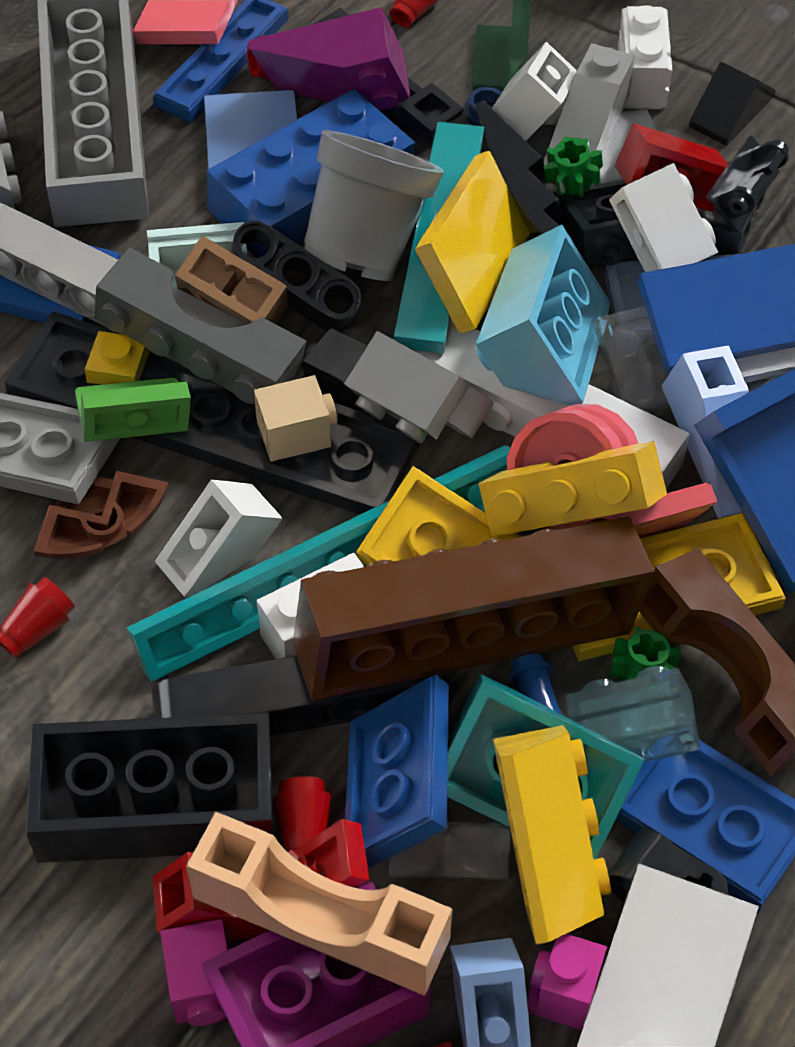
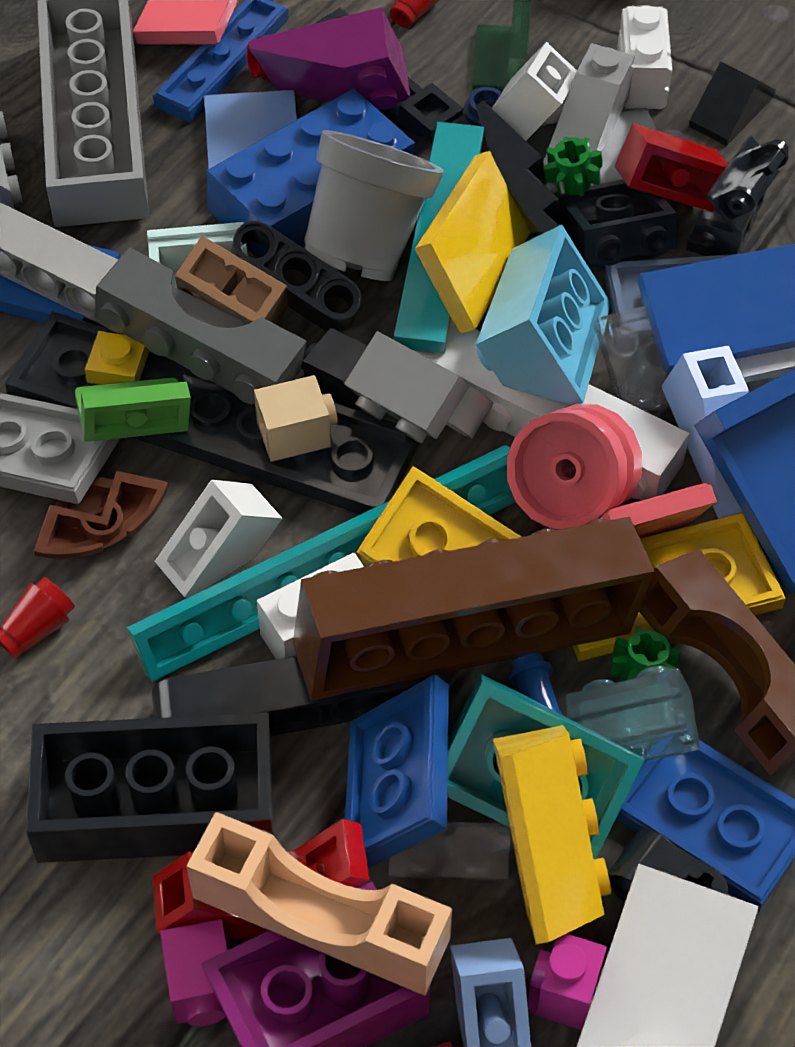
red cone [273,776,331,852] -> none
yellow arch [478,441,667,537] -> none
white brick [609,163,718,272] -> none

